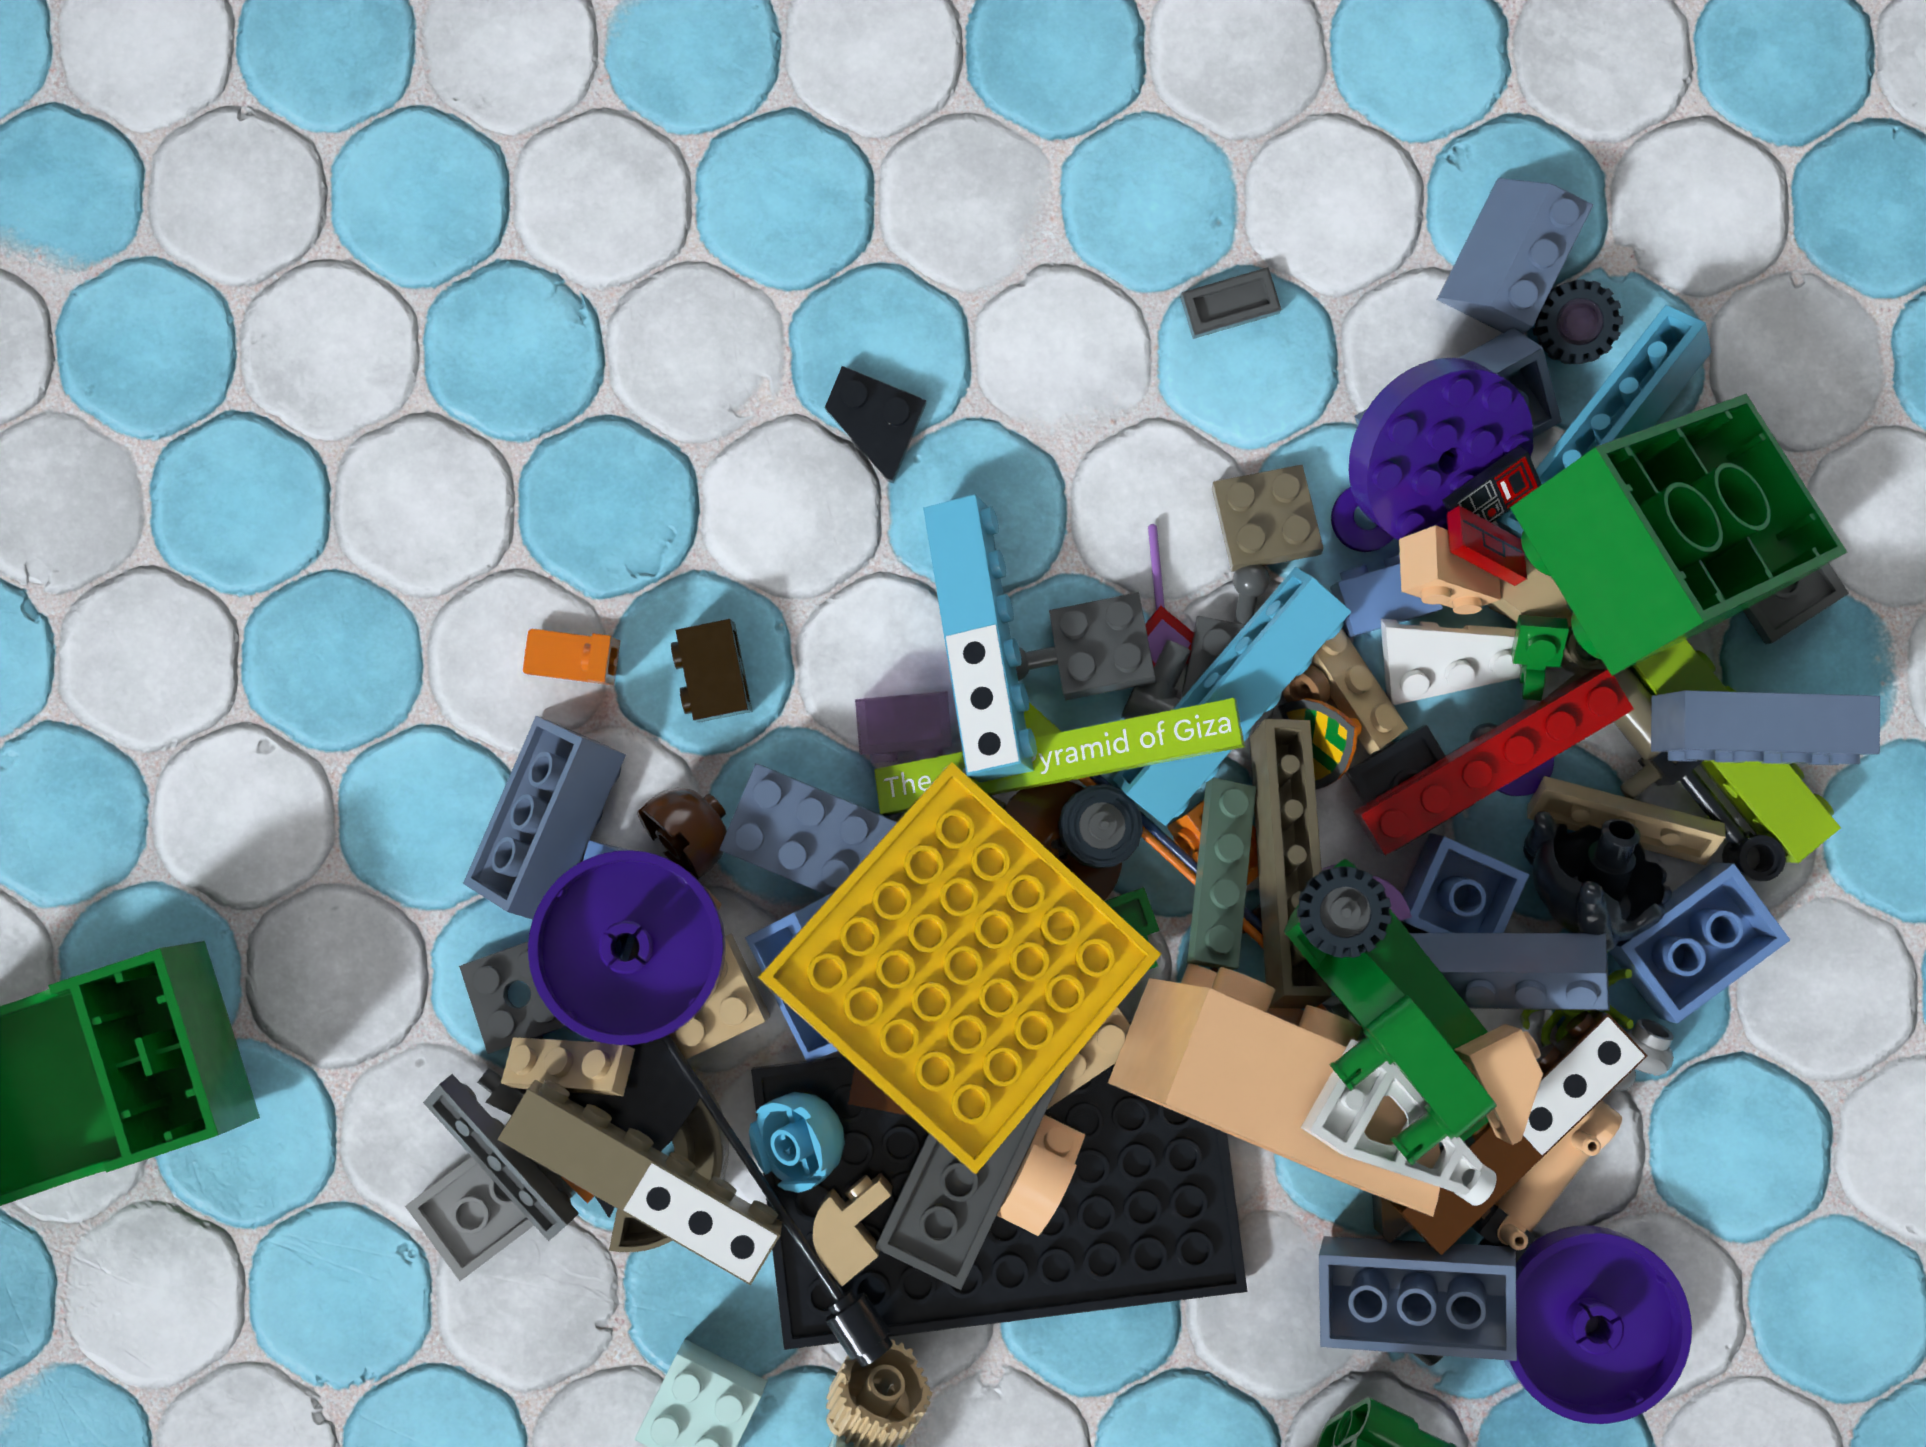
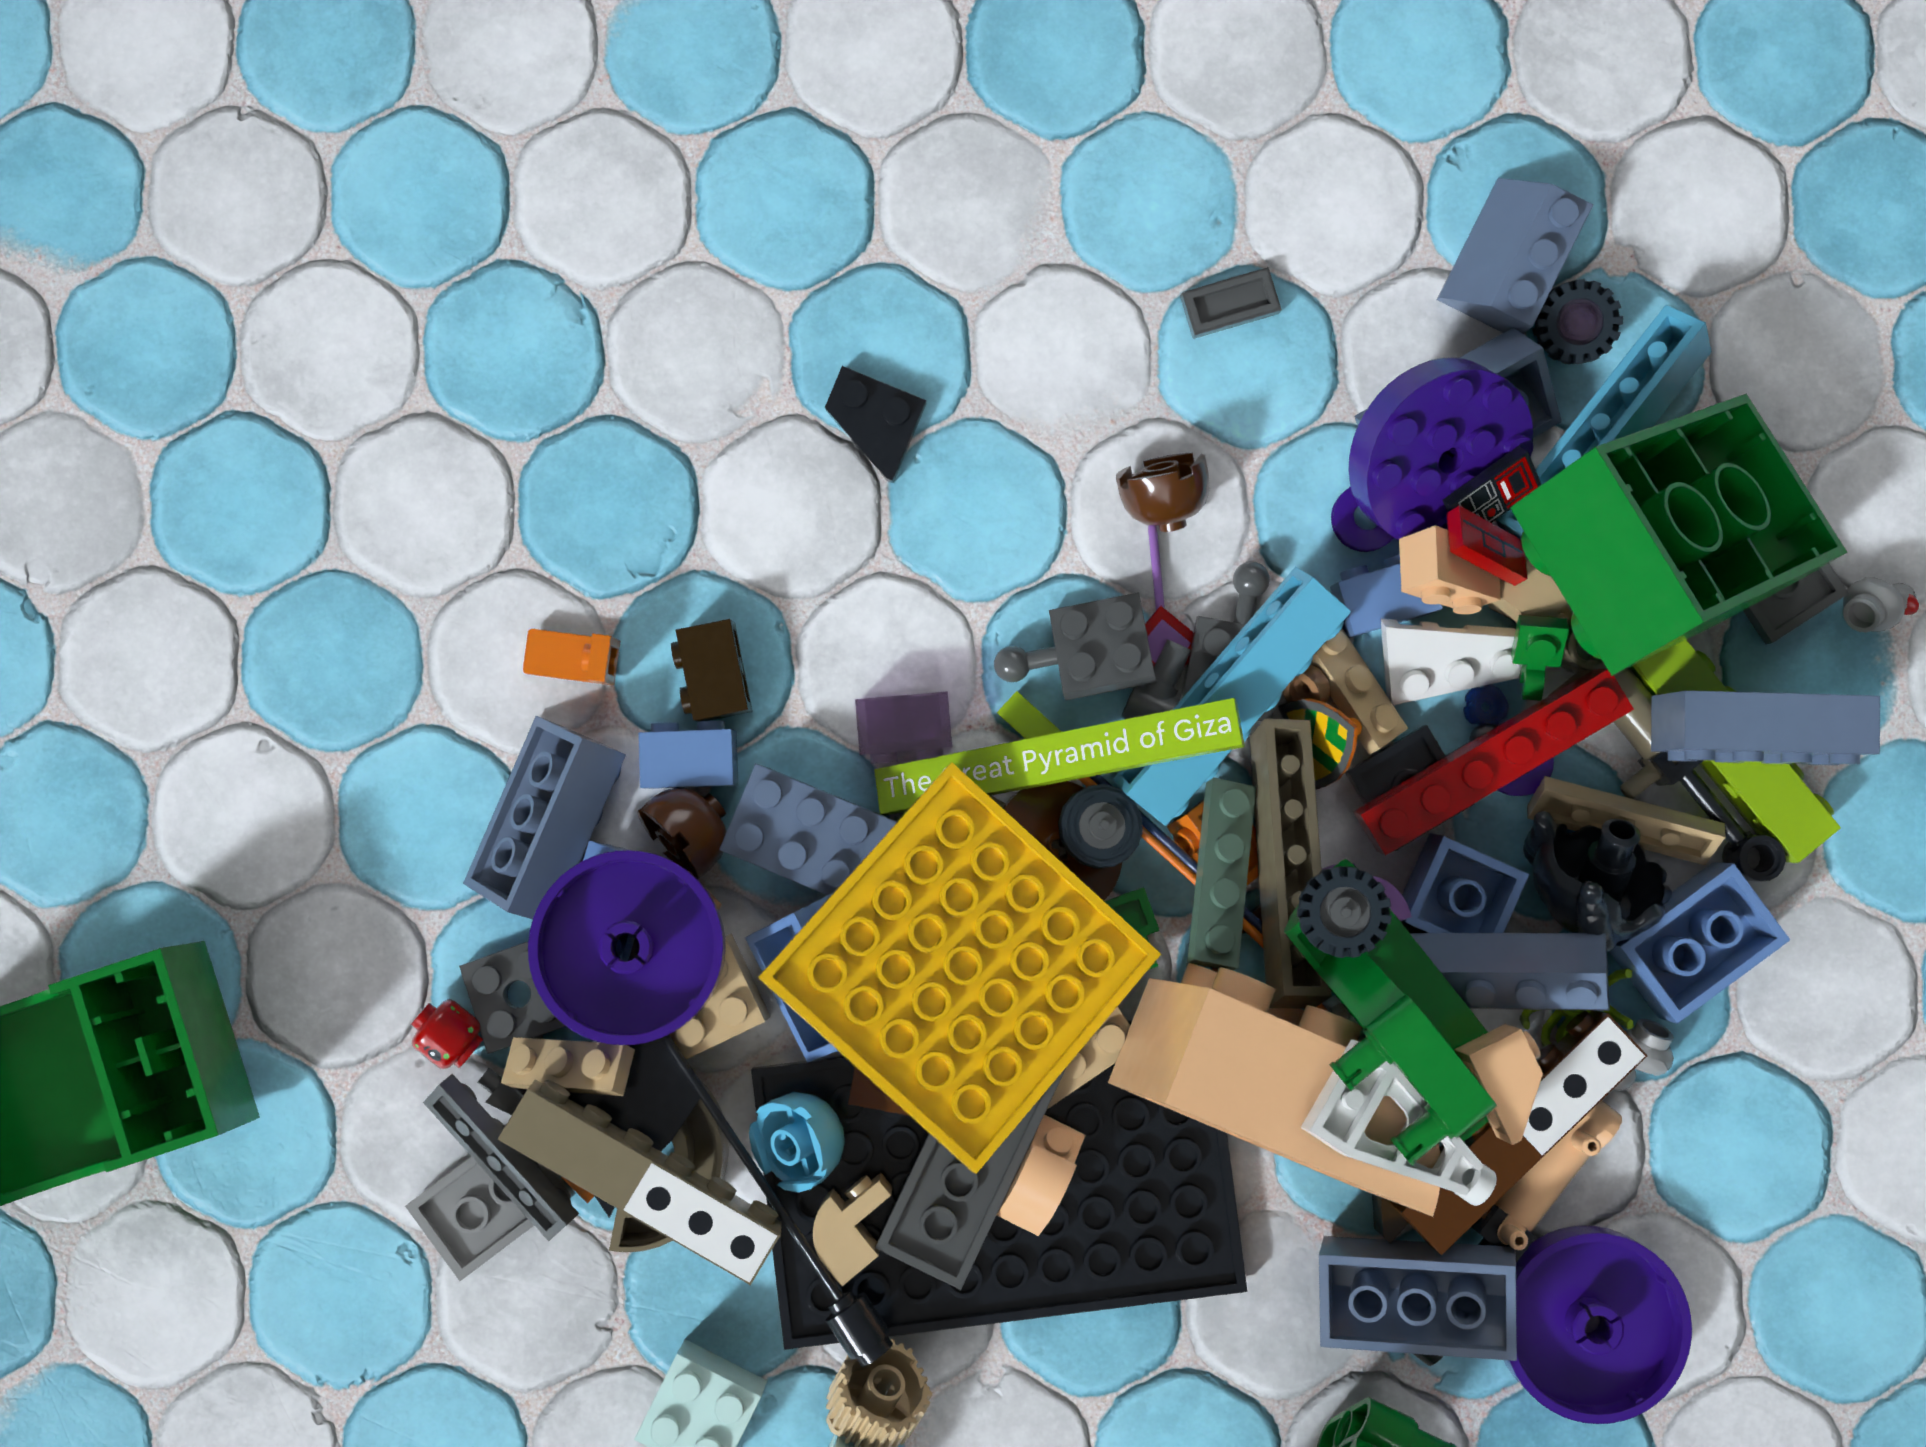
medium azure brick [923,494,1037,783] -> none
dark tan plate [1212,465,1324,572] -> none
none -> red head [411,1000,483,1069]
none -> medium blue brick [638,721,738,789]
none -> reddish brown cylinder [1116,453,1209,532]
none -> clear blue plate [1463,684,1509,725]
none -> light grey animal [1843,577,1919,632]

